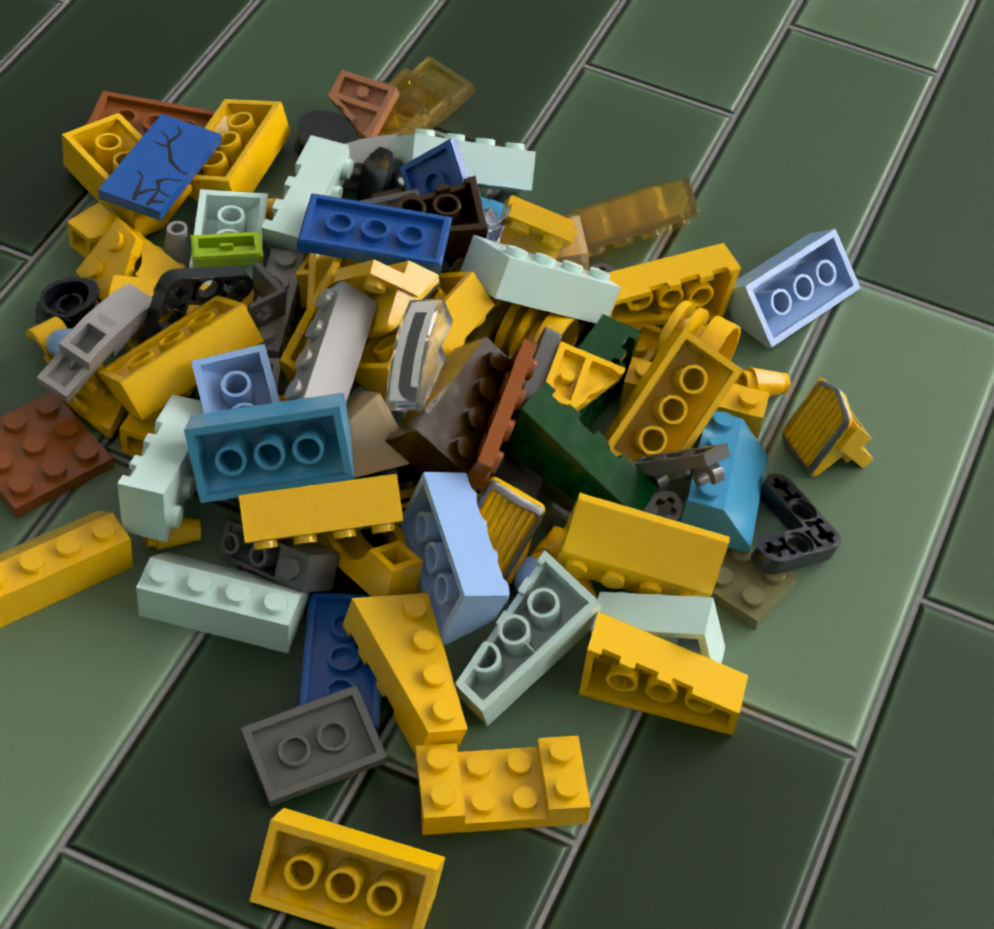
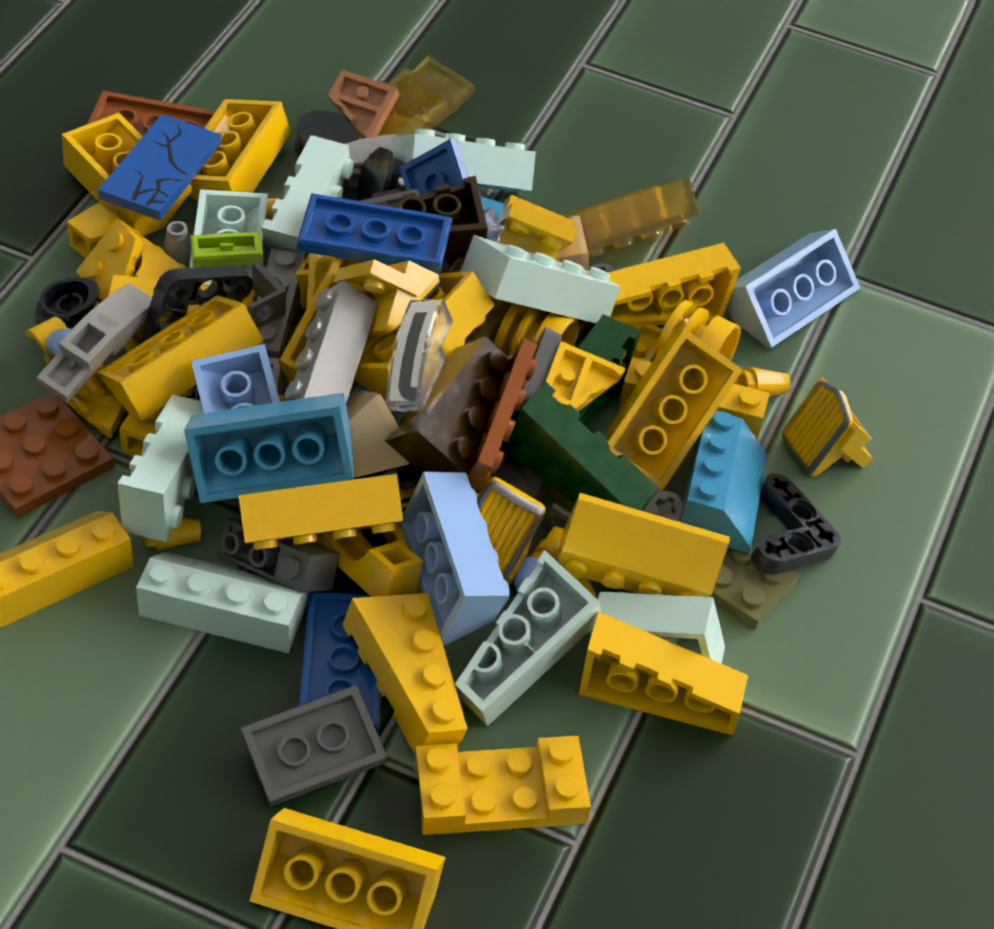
dark grey plate [632,443,731,492] -> none

